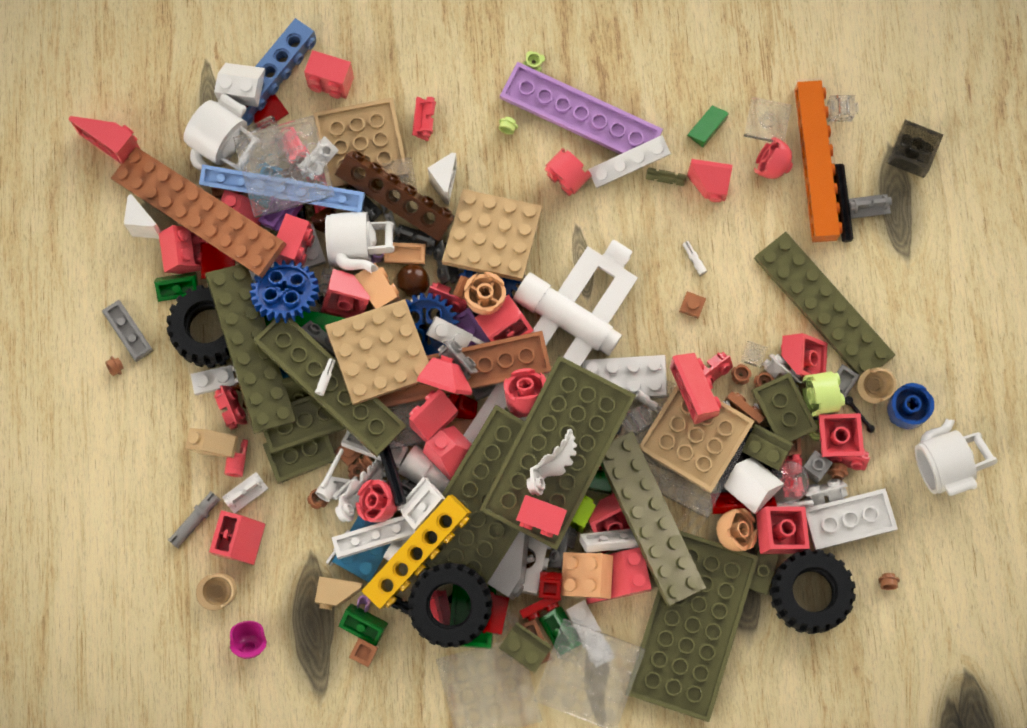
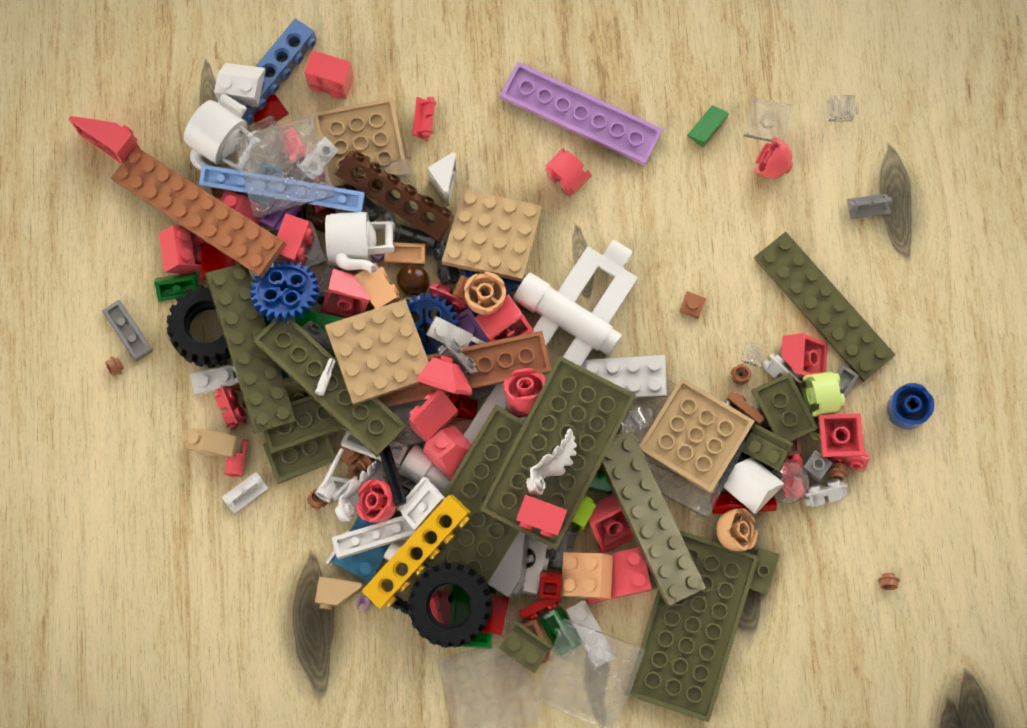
white slope [124,194,161,239] -> none
light grey pin [168,491,221,549] -> none
tan helmet [196,573,237,611] -> none
coral slope [209,510,266,565] -> none
dark pink helmet [230,621,267,659] -> none
green slope [338,604,388,646] -> none
nougat plate [349,638,378,668] -> none
yellowish green plate [499,117,518,135] -> none
yellowish green plate [523,51,545,72] -> none
white plate [579,529,639,553] -> none
white plate [588,135,671,188] -> none
white pin [635,390,662,414] -> none
olive axle [646,168,686,186] -> none
coral slope [670,353,722,425] -> none
white pin [683,241,707,276] -> none
coral slope [687,159,733,202] -> none
coral hinge [702,352,733,384] -> none
nougat plate [754,372,774,388] -> none
coral brick [756,507,810,554] -> none
black tyre [770,549,856,634] -> none
white piece [776,500,814,508] -> none
orange brick [794,80,842,243] -> none
white plate [805,488,898,551] -> none
black axle [834,164,854,242] -> none
black hinge [845,396,875,433] -> none
tan helmet [857,367,897,404] -> none
clear smoke brick [886,119,944,178] -> none
white piece [915,418,998,496] -> none

